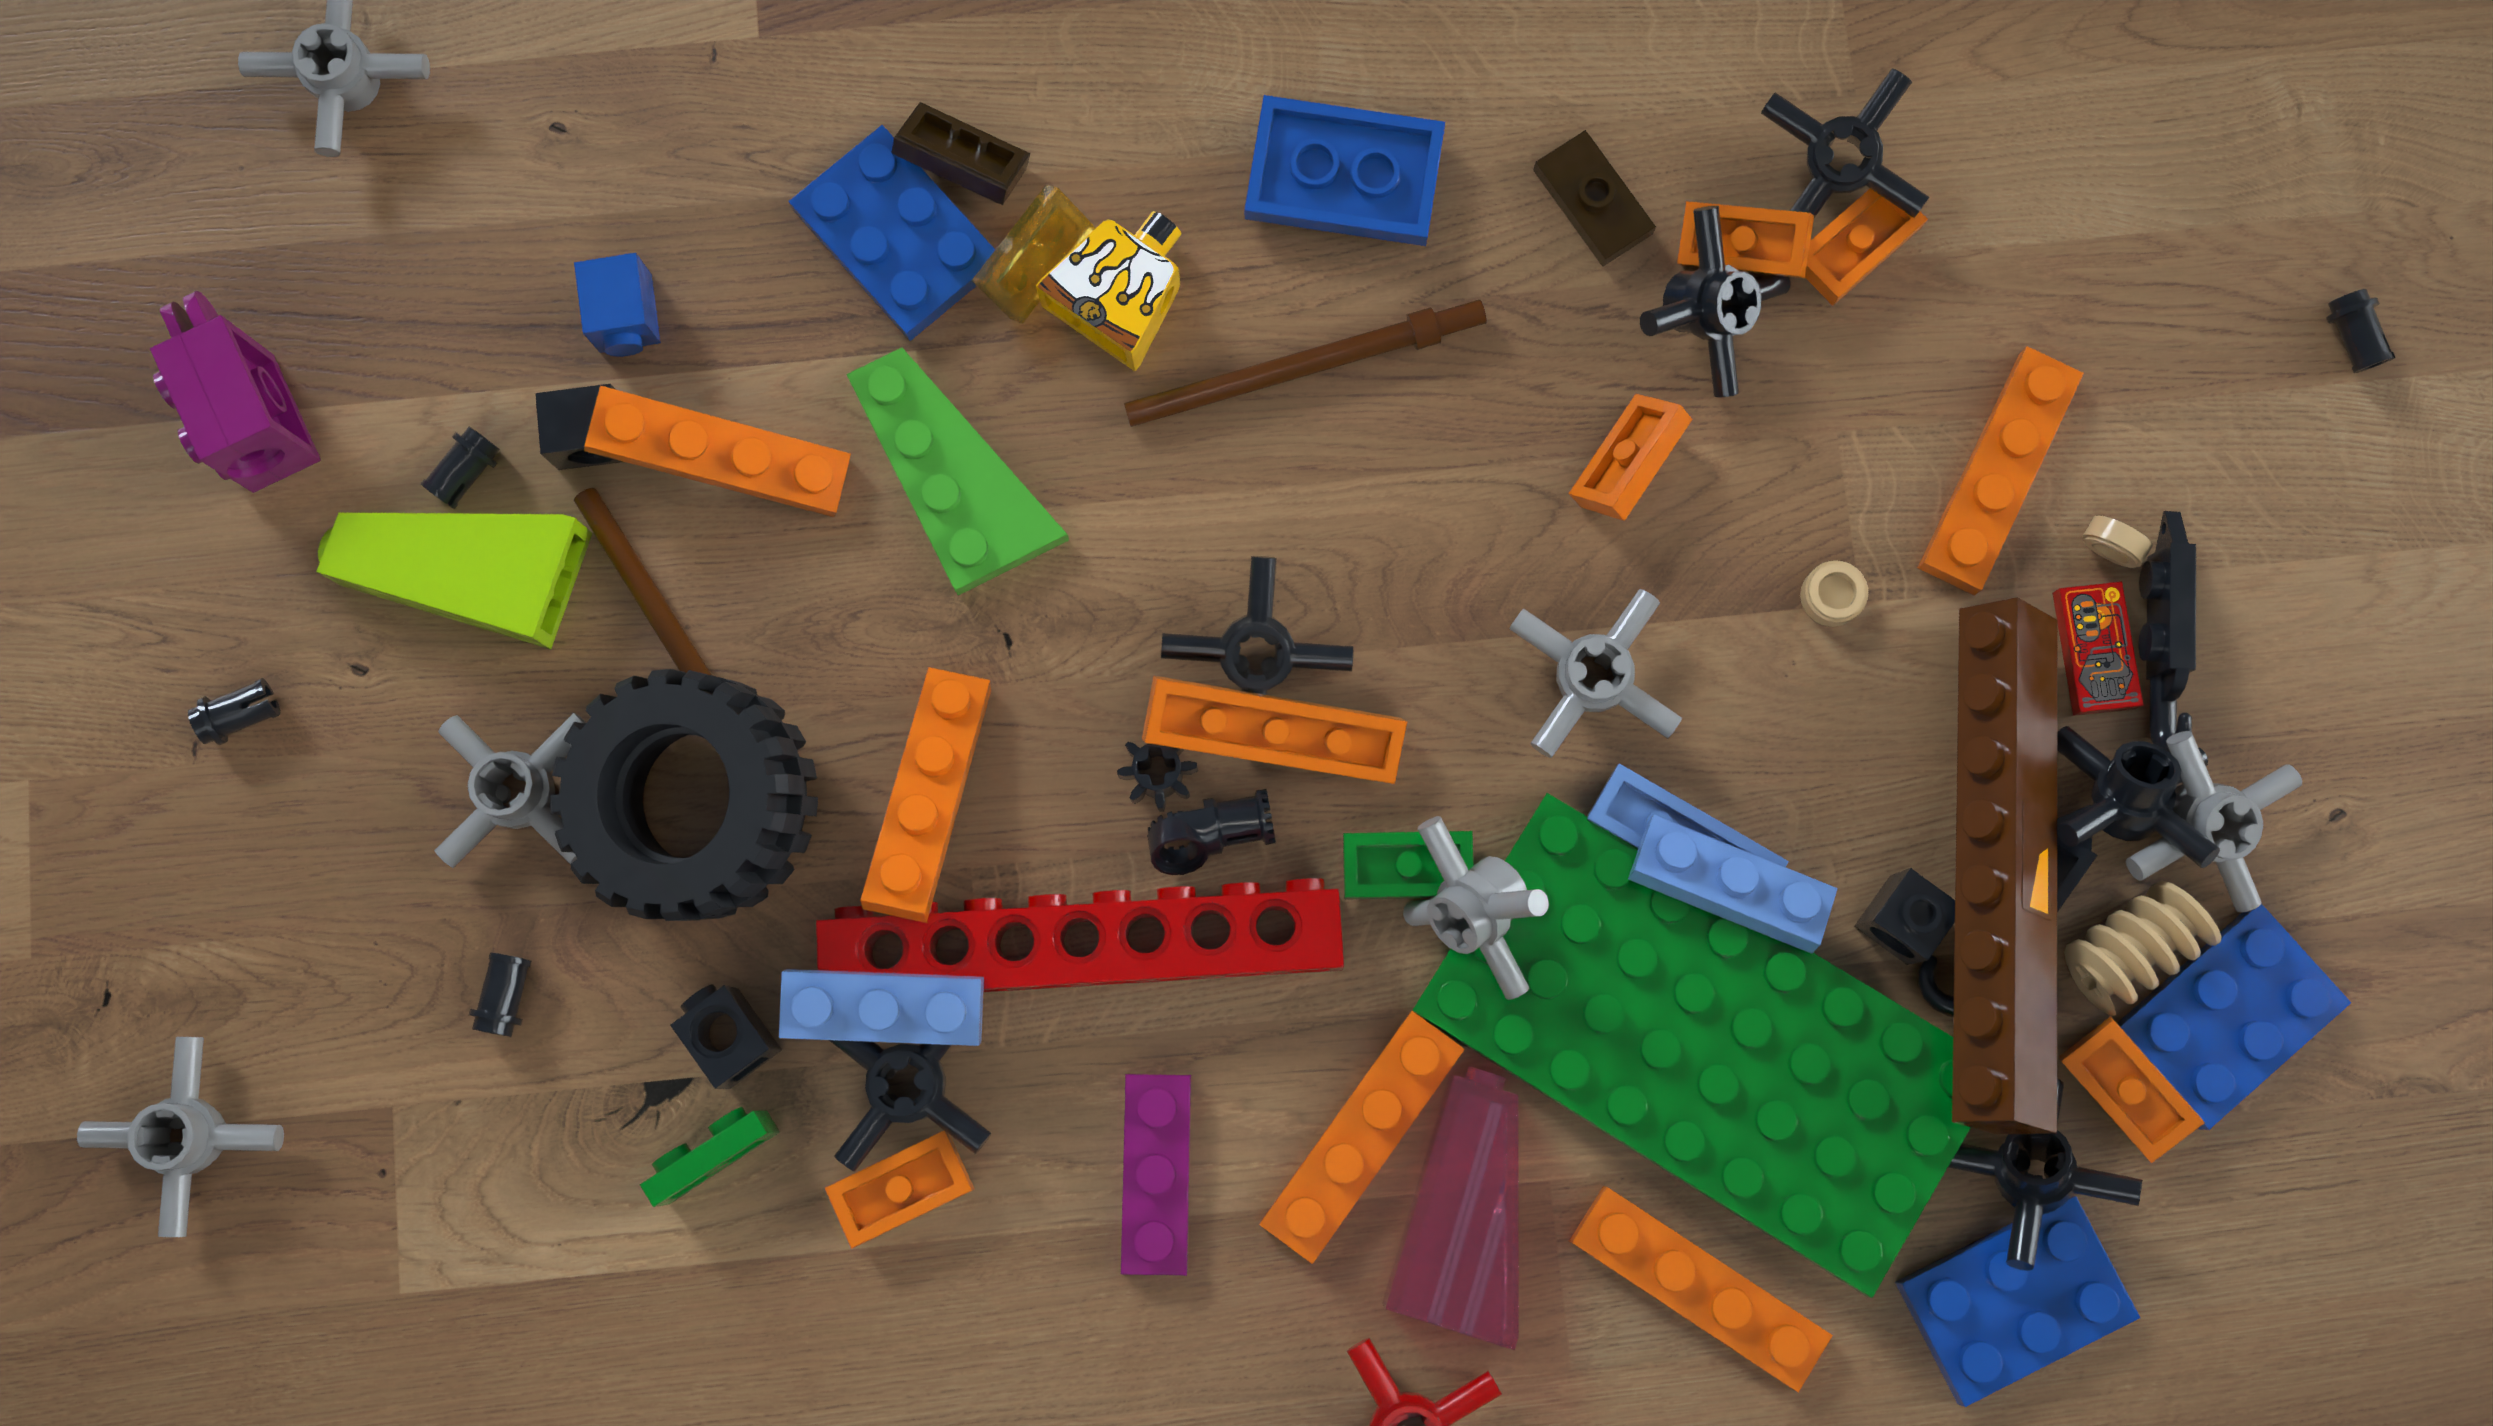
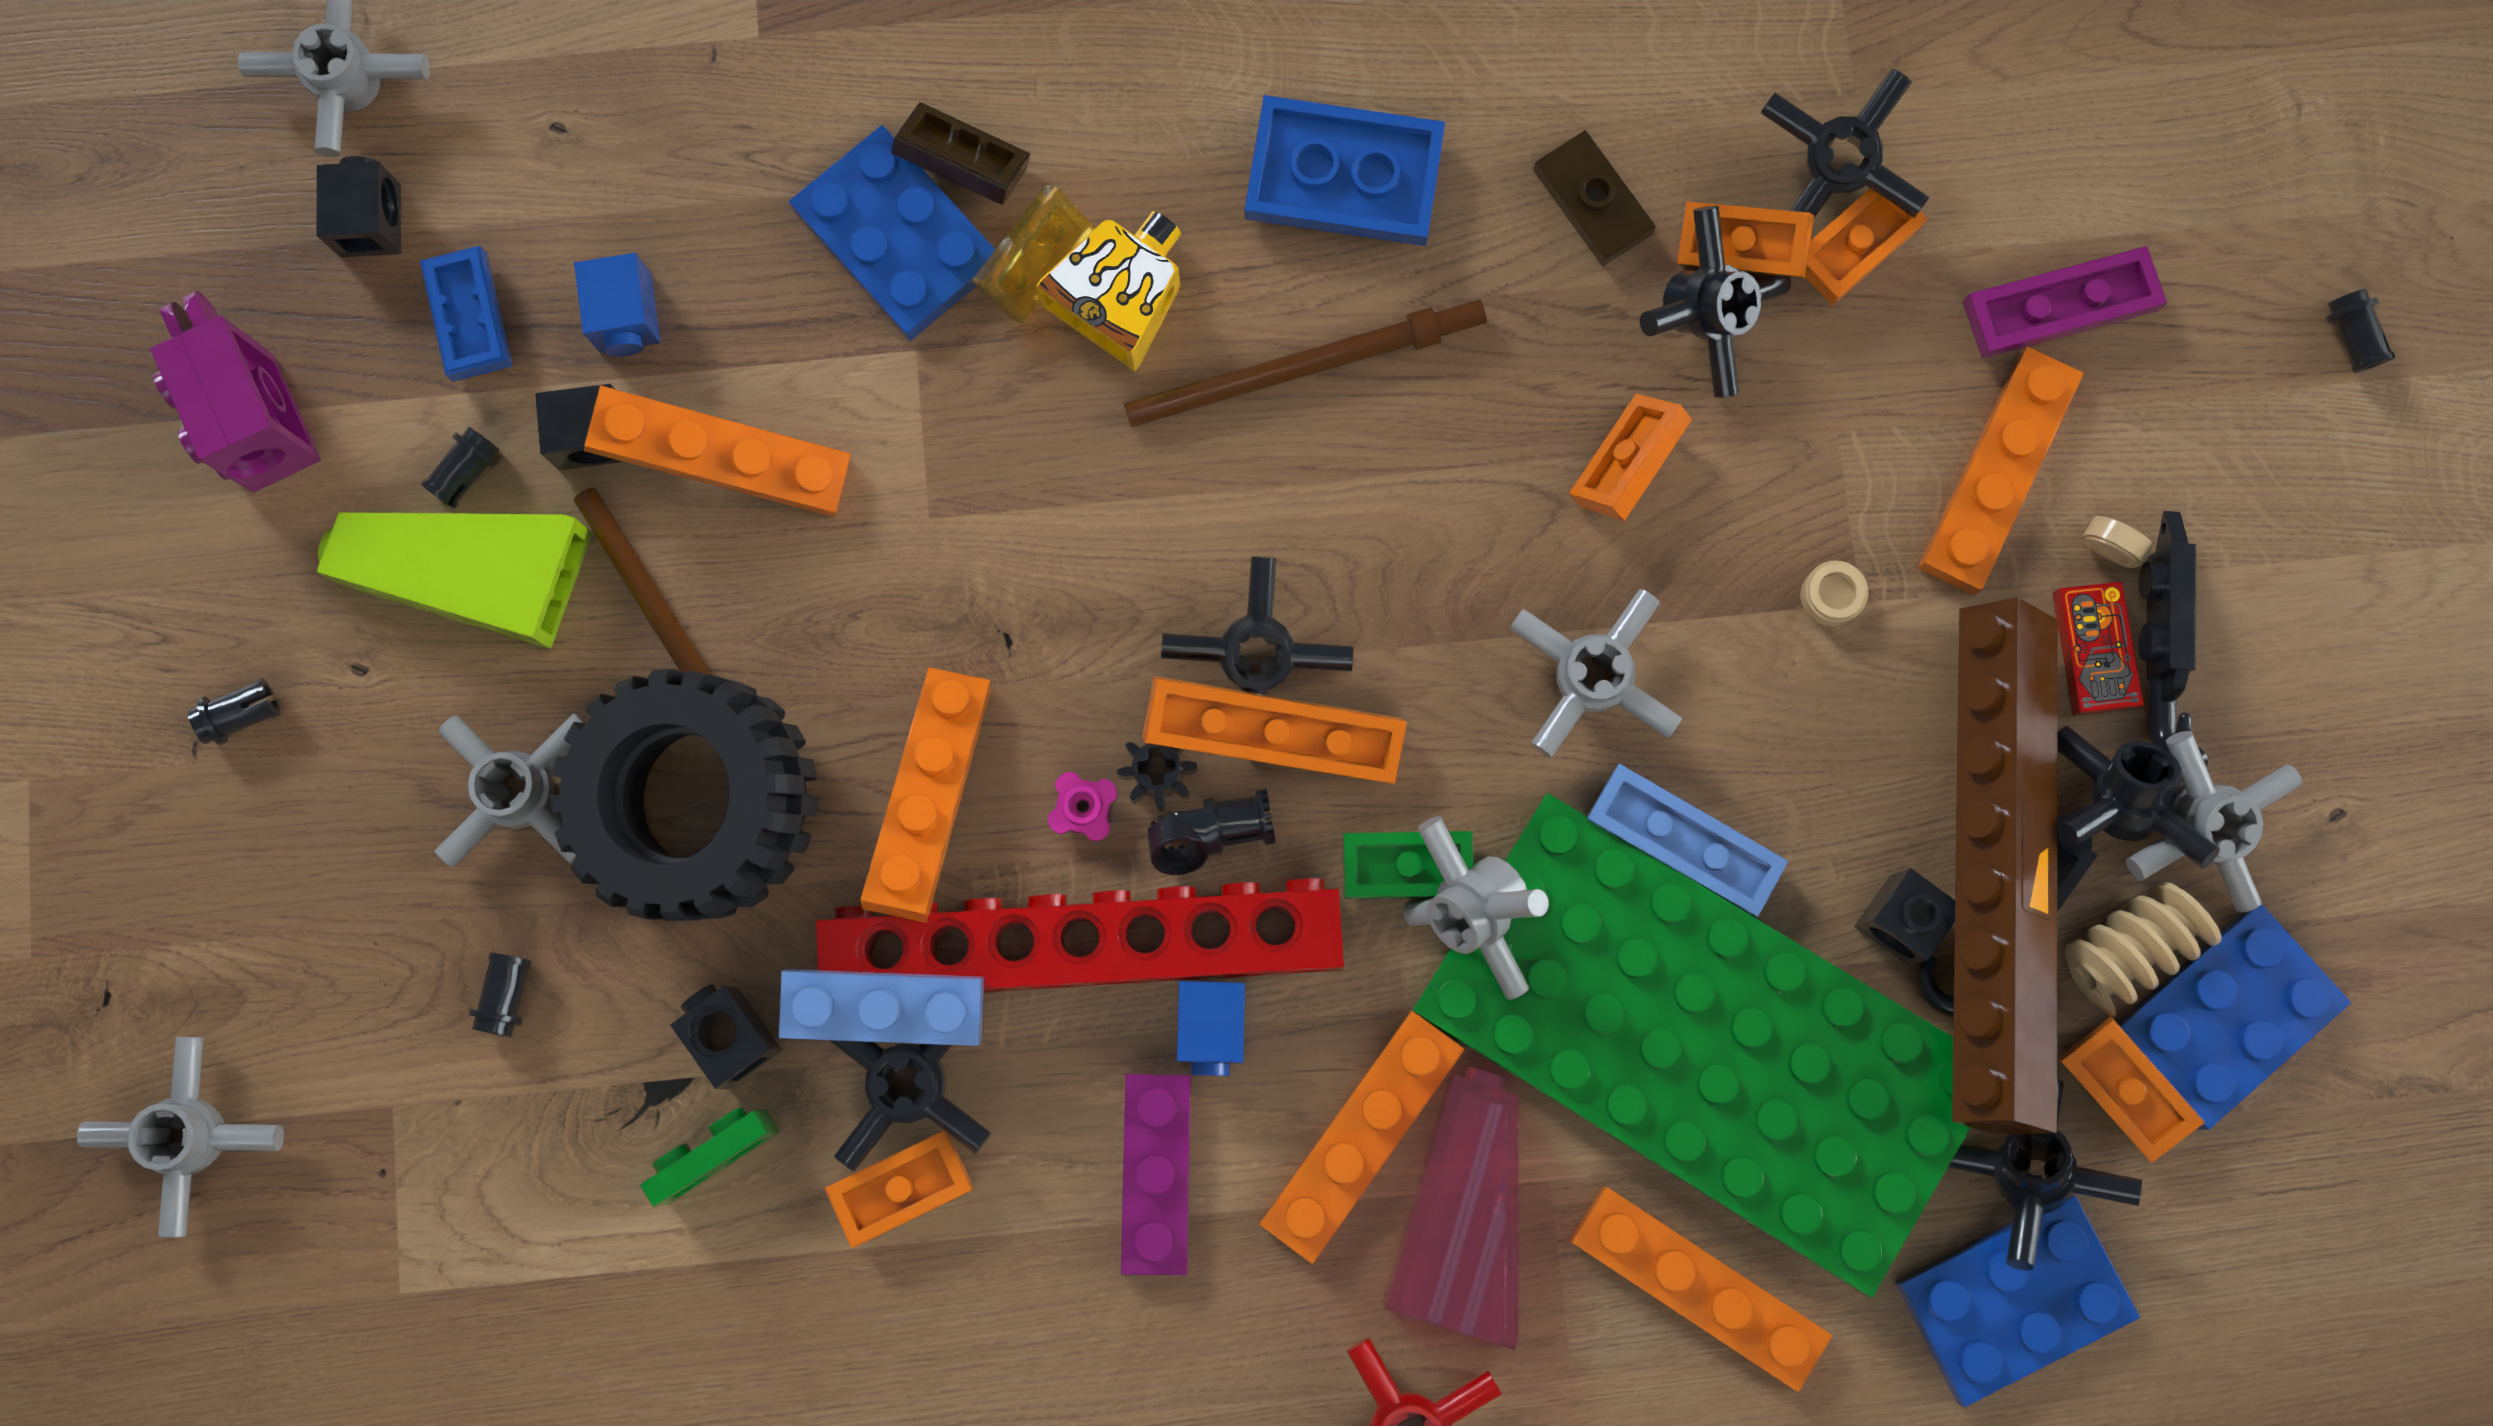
bright green wing [846,347,1069,596] -> none
medium blue plate [1628,814,1838,954] -> none
none -> black brick [316,156,401,258]
none -> blue plate [420,245,513,382]
none -> dark pink plate [1048,772,1118,841]
none -> blue brick [1177,981,1246,1076]
none -> magenta plate [1963,246,2167,359]

